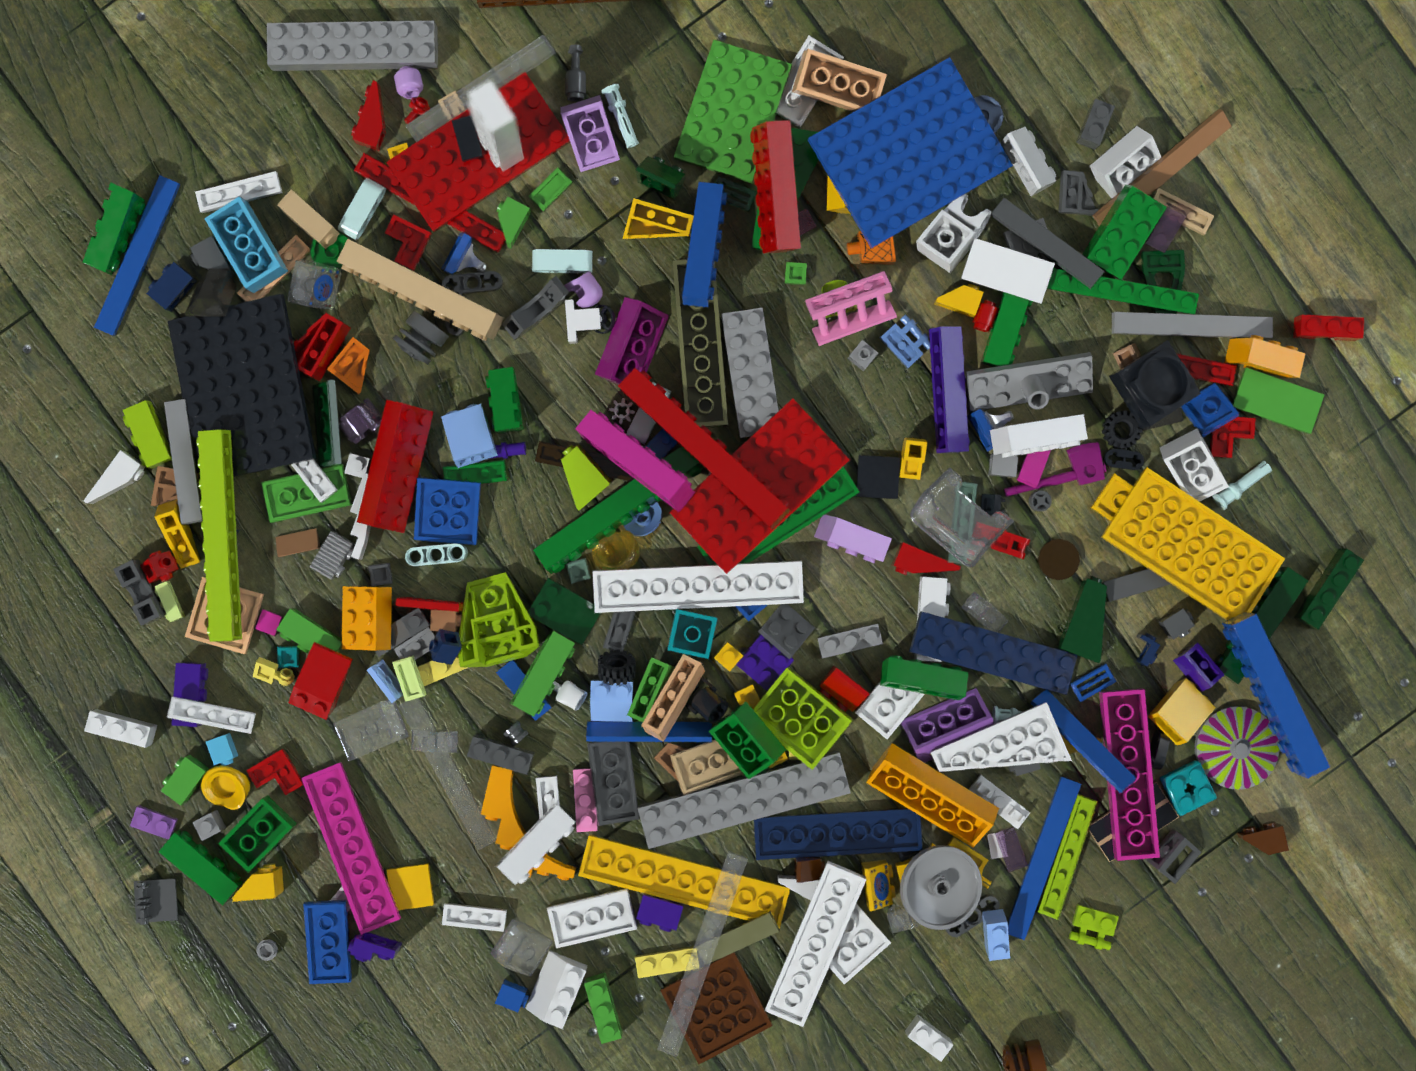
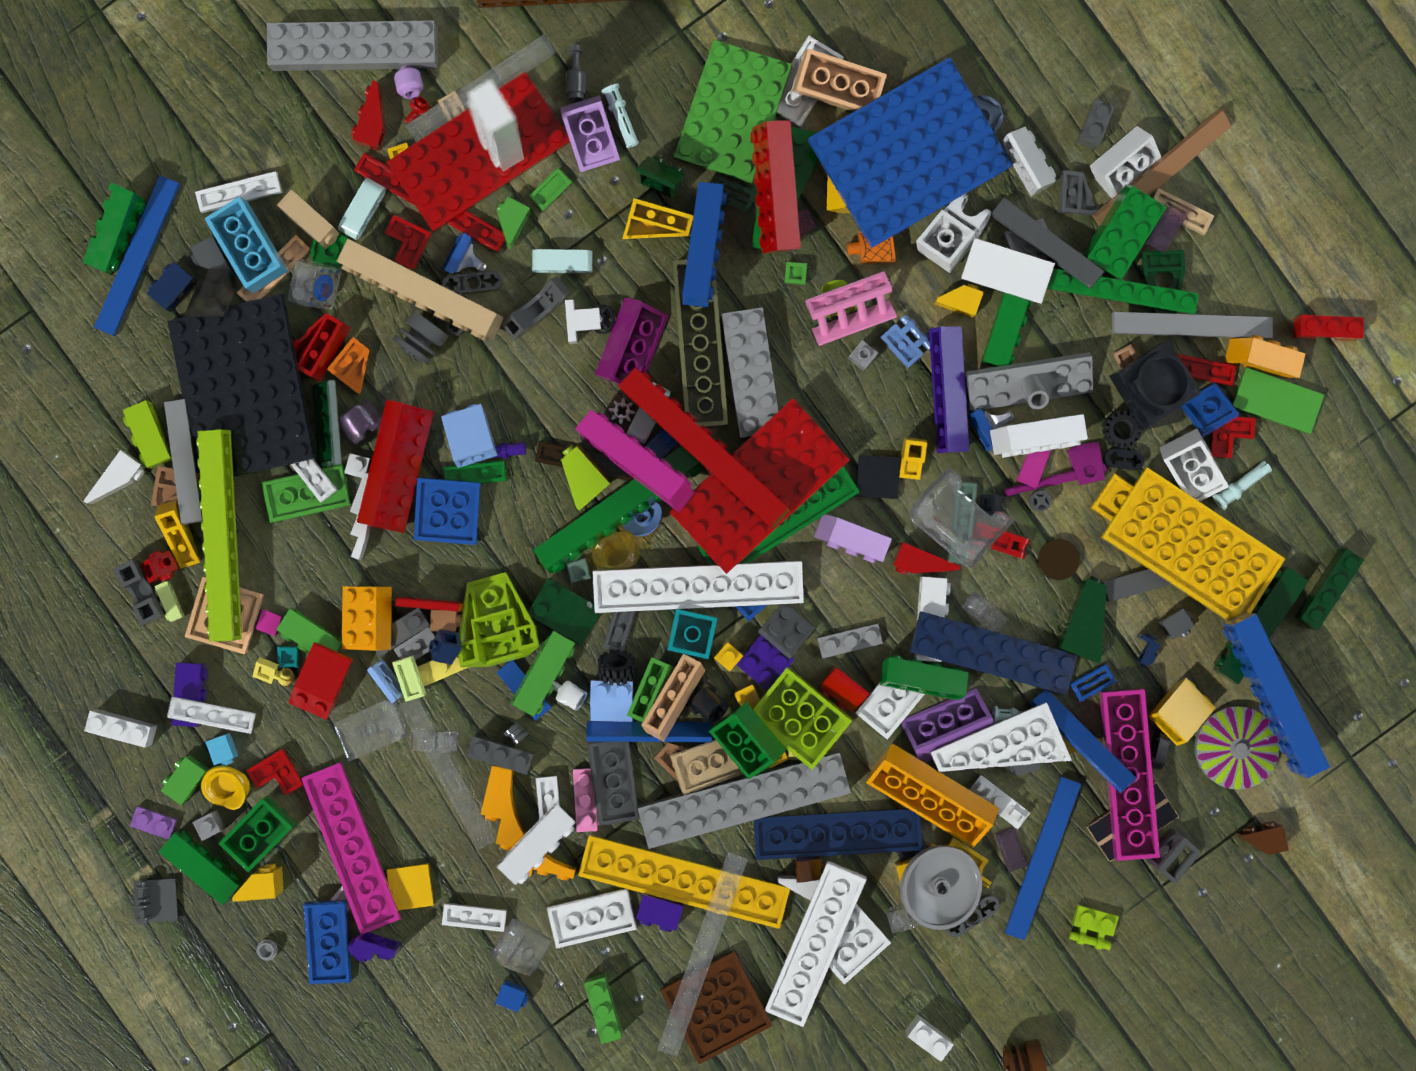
medium nougat slope [276,528,321,557] -> none
light grey brick [310,531,355,580] -> none
dark grey tile [368,563,393,586] -> none
light aqua beam [405,543,468,566] -> none
black tile [452,116,483,162] -> none
green wedge [485,367,524,434] -> none
white slope [526,950,588,1029] -> none
lavender helmet [564,271,603,309] -> none
light yellow plate [635,946,700,978] -> none
olive tile [696,911,780,965] -> none
yellow slope [861,860,896,911] -> none
red brick [973,300,999,333] -> none
light blue brick [982,909,1010,961] -> none
white sticker [987,832,1007,859] -> none
light grey panel [988,454,1018,478] -> none
lime tile [1038,794,1098,920] -> none
teal brick [1160,760,1217,816] -> none
dark purple brick [1173,643,1224,692] -> none

